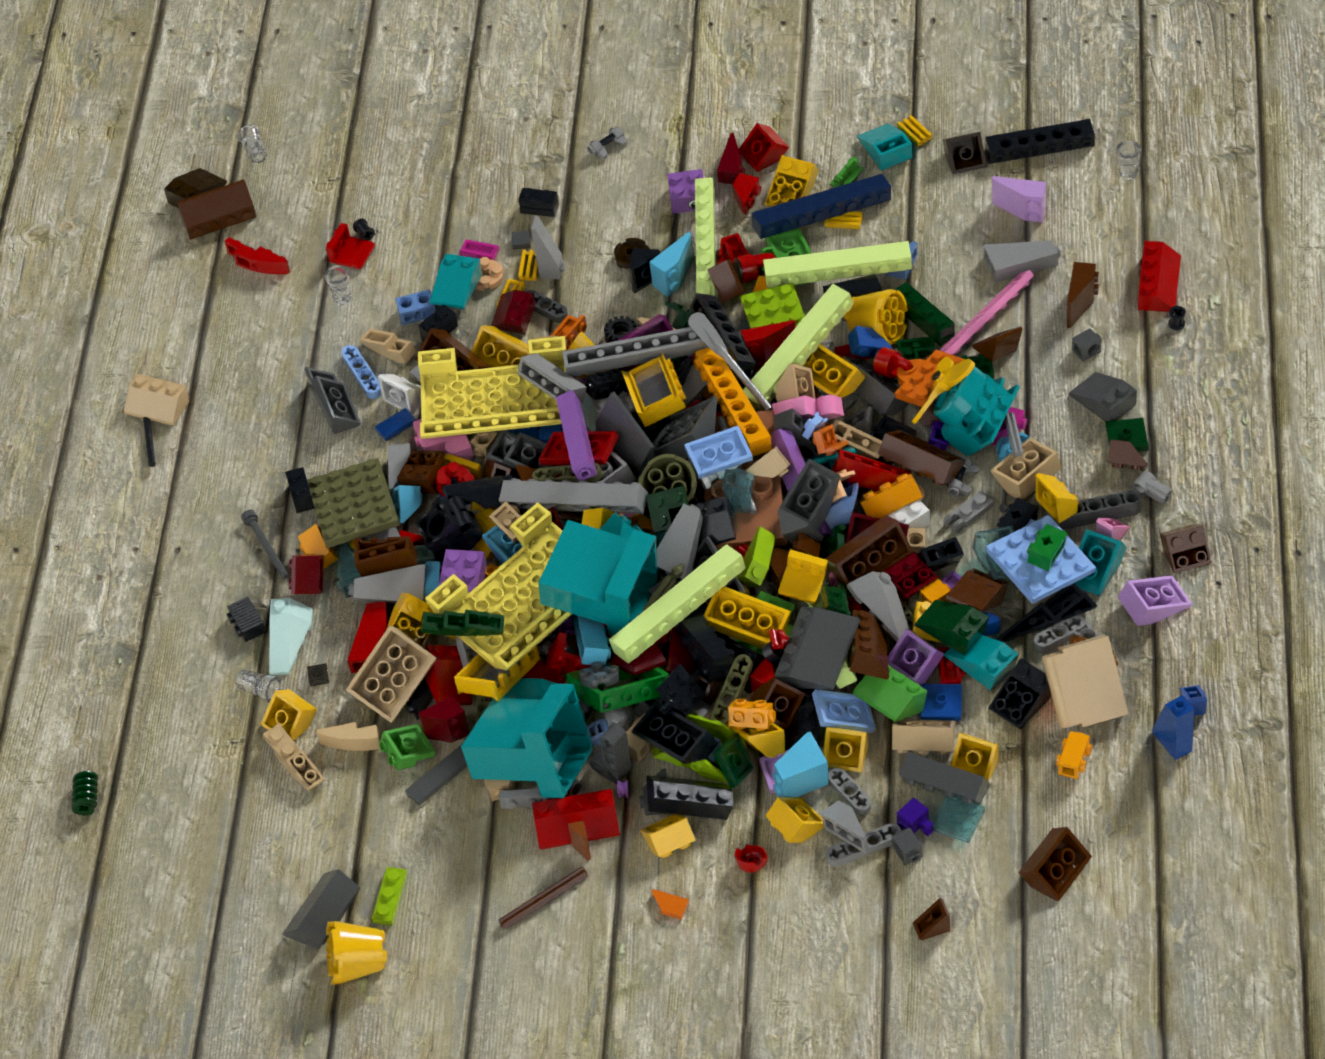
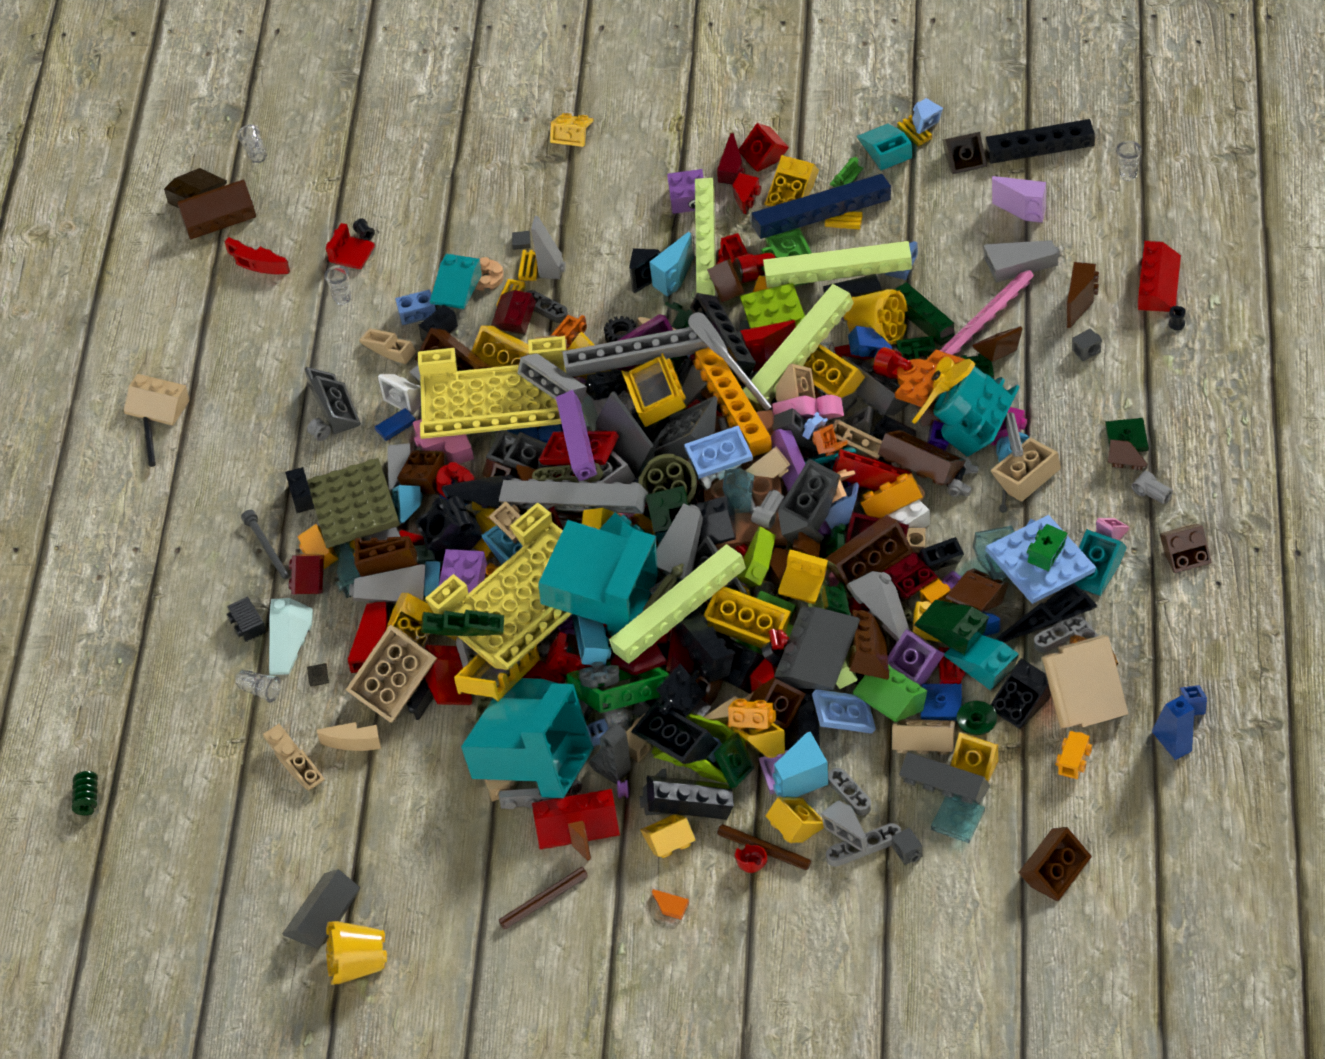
yellow slope [260,689,317,741] -> none
light blue beam [341,345,382,399] -> none
lime plate [372,867,407,926] -> none
bright green plate [379,724,436,771] -> none
dark grey tile [405,744,467,806] -> none
dark red slope [418,695,470,743] -> none
yellow tile [444,454,482,480] -> none
dark pink tile [460,239,500,261] -> none
tan brick [470,431,498,459] -> none
black brick [518,188,559,217] -> none
light grey piece [587,126,627,160] -> none
dark brown plate [614,238,650,269] -> none
olive beam [711,654,753,726] -> none
yellow slope [823,727,868,773] -> none
dark purple brick [897,797,934,836] -> none
reddish brown slope [913,898,950,940] -> none
light grey hinge [943,491,994,533] -> none
black brick [997,497,1038,538] -> none
yellow slope [1035,473,1078,524] -> none
dark grey beam [1041,490,1141,530] -> none
dark grey slope [1069,372,1137,421] -> none
lavender slope [1118,575,1192,626] -> none
none -> light grey wheel [307,418,331,441]
none -> yellow bracket [550,113,593,147]
none -> reddish brown axle [717,824,811,870]
none -> light grey piece [751,490,784,529]
none -> light blue slope [912,98,943,134]
none -> dark green dish [957,701,997,735]

